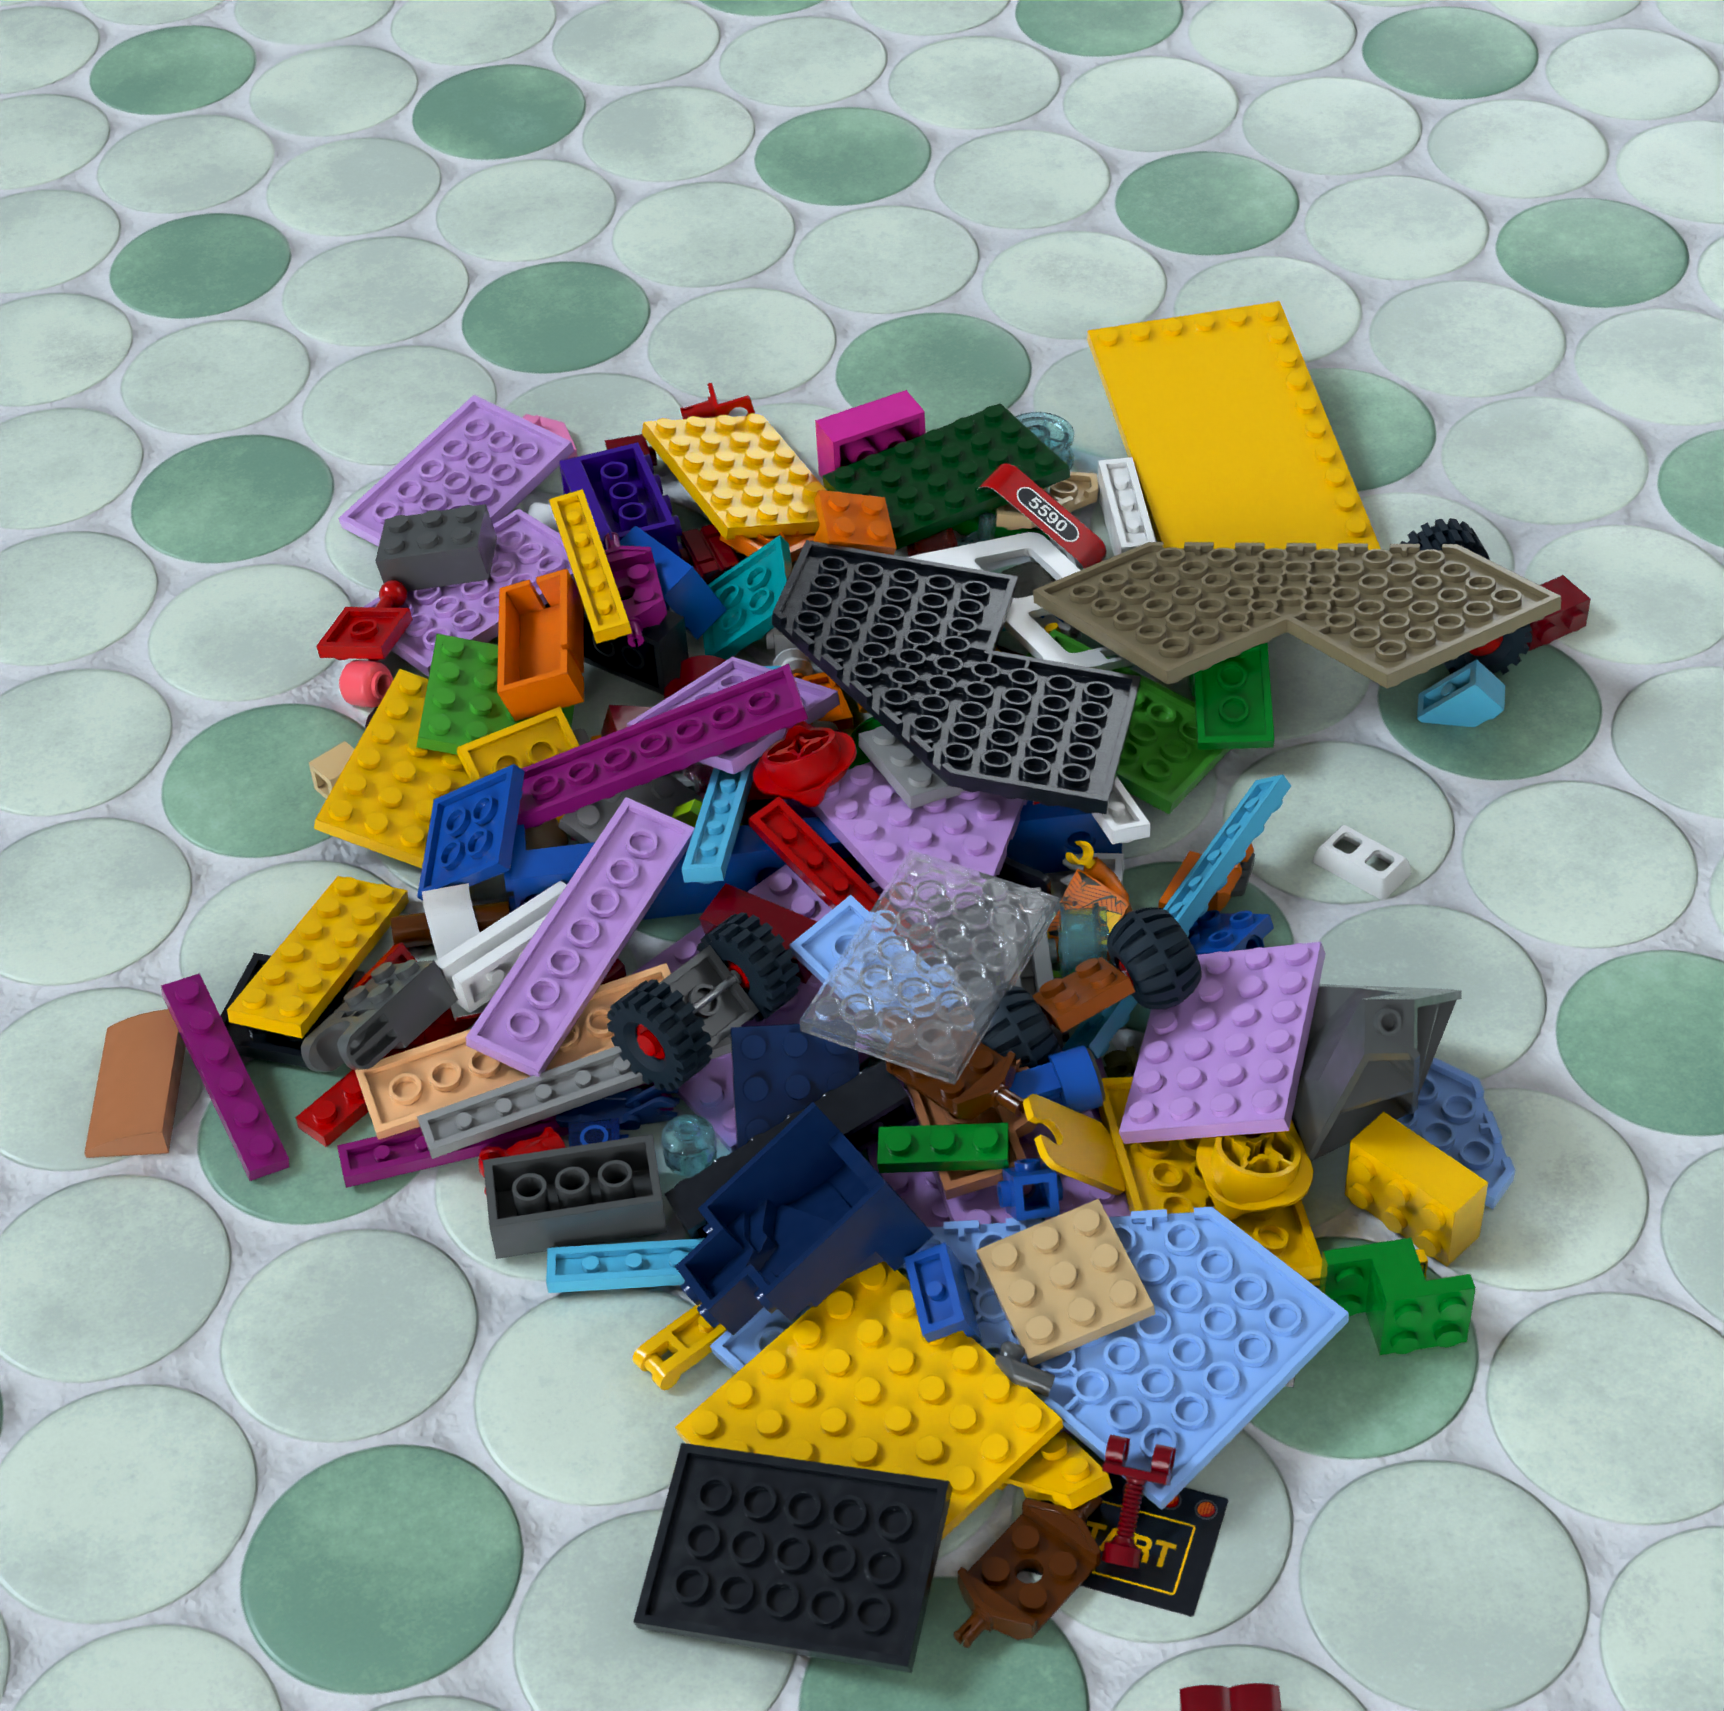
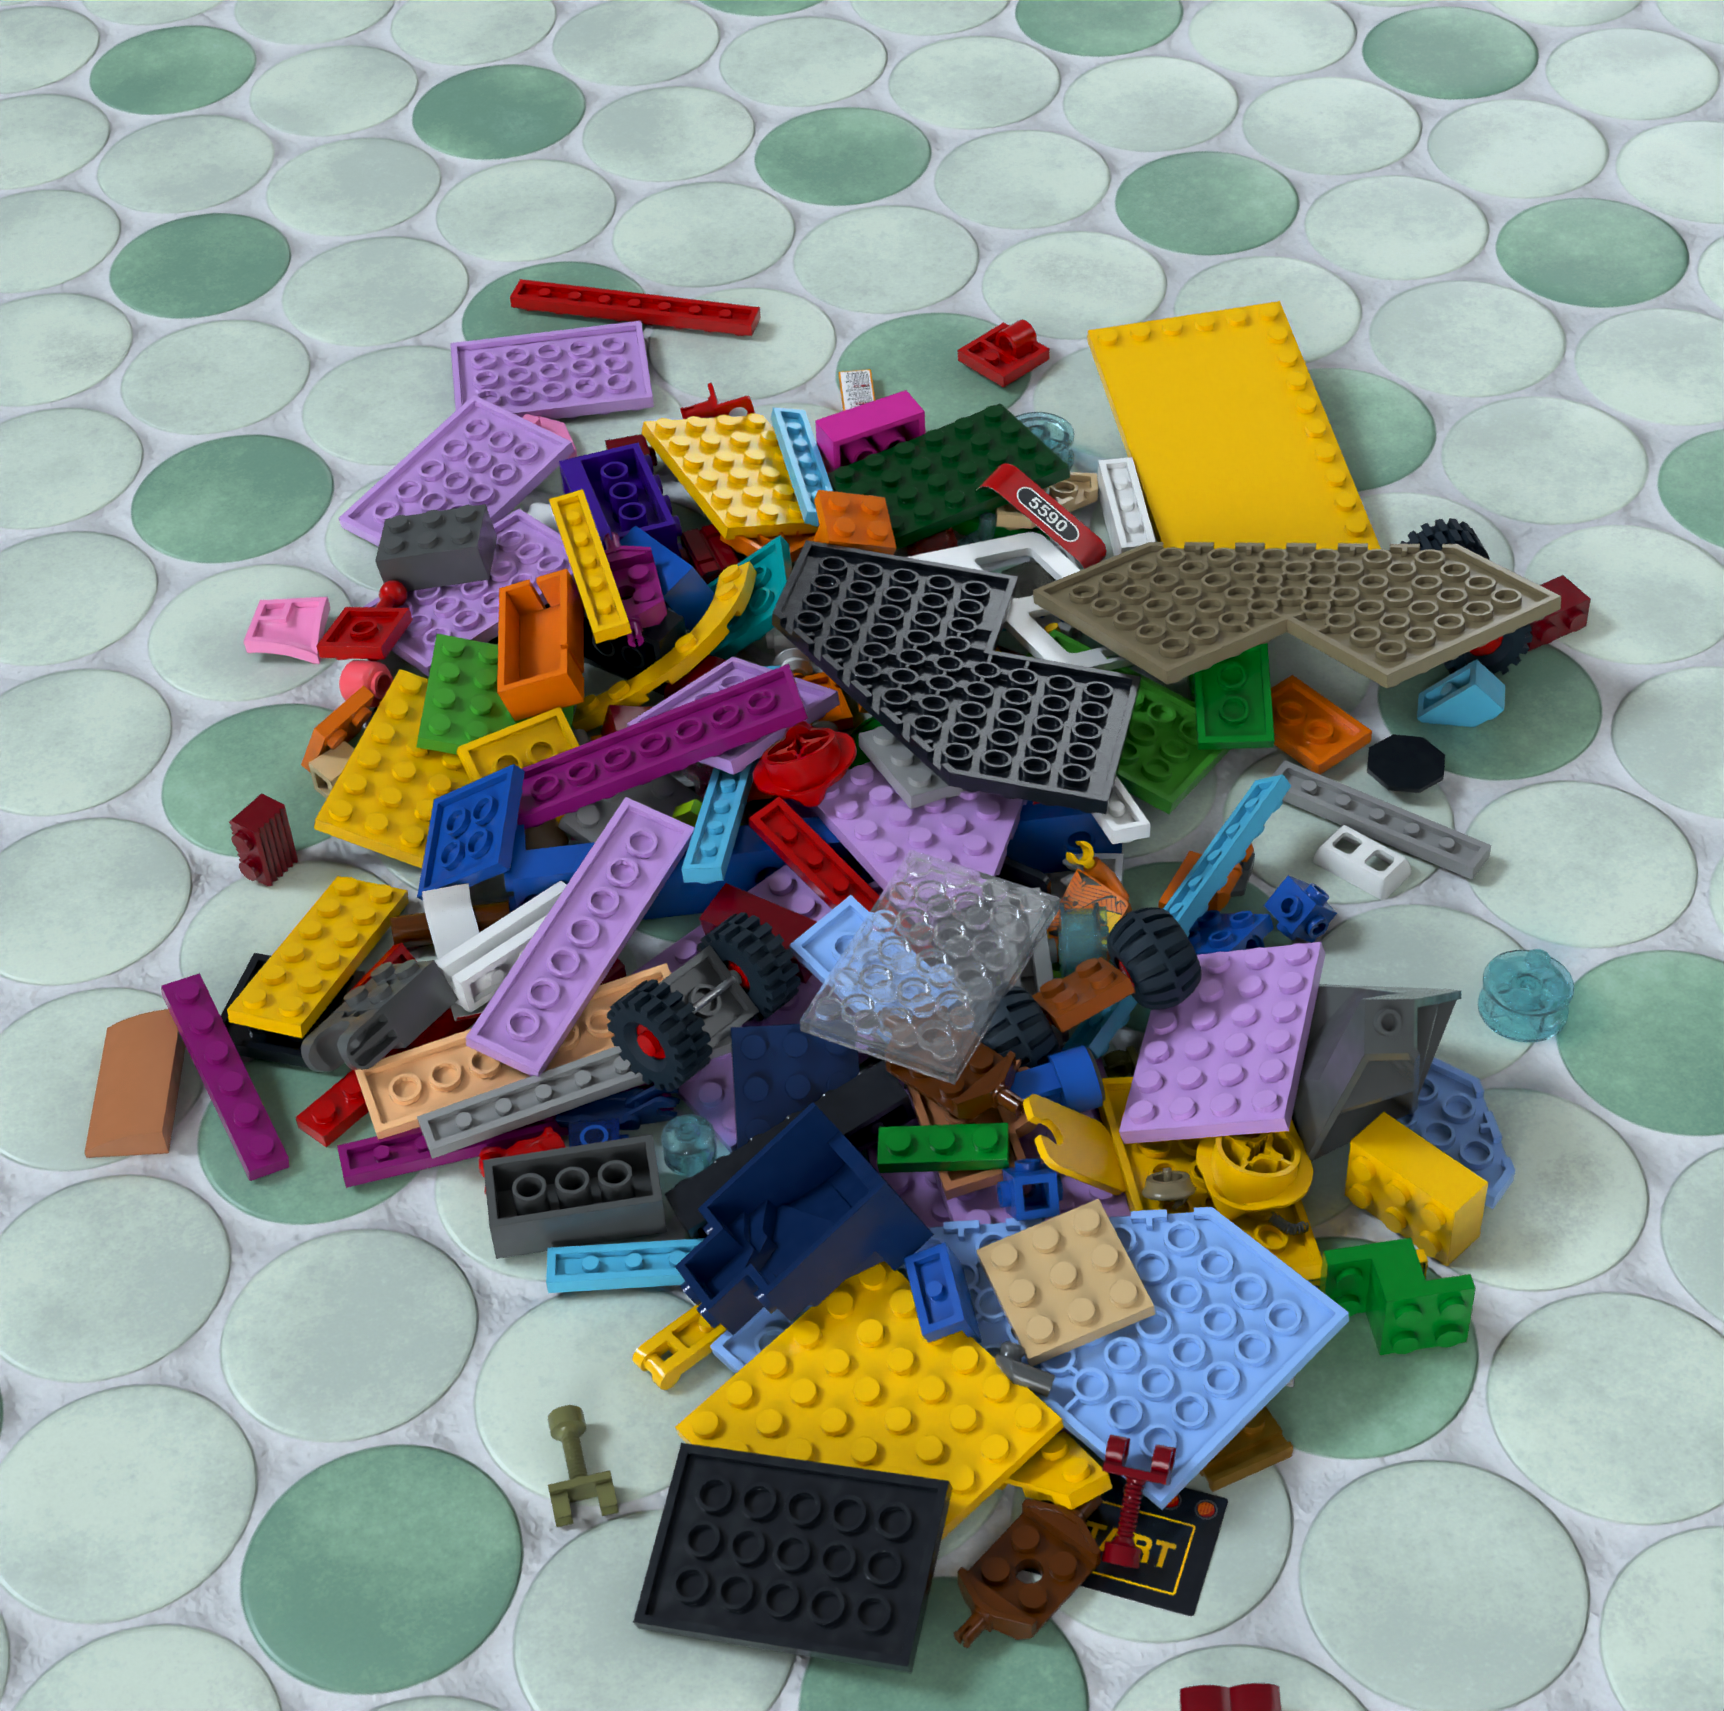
none -> dark red brick [229,793,298,886]
none -> bright pink plate [243,597,331,664]
none -> orange plate [301,685,374,773]
none -> lavender plate [450,321,654,419]
none -> red plate [510,279,761,336]
none -> olive bar [547,1405,619,1527]
none -> yellow plate [572,561,757,732]
none -> medium azure plate [771,407,833,527]
none -> tile [838,369,875,411]
none -> red plate [958,319,1050,388]
none -> dark tan hat [1142,1167,1196,1211]
none -> pearl gold plate [1199,1406,1293,1492]
none -> blue brick [1263,875,1337,943]
none -> dark grey leg [1268,1211,1309,1235]
none -> orange plate [1271,675,1372,775]
none -> light grey plate [1271,760,1491,880]
none -> black piece [1367,734,1445,793]
none -> clear light blue wheel [1478,949,1574,1043]

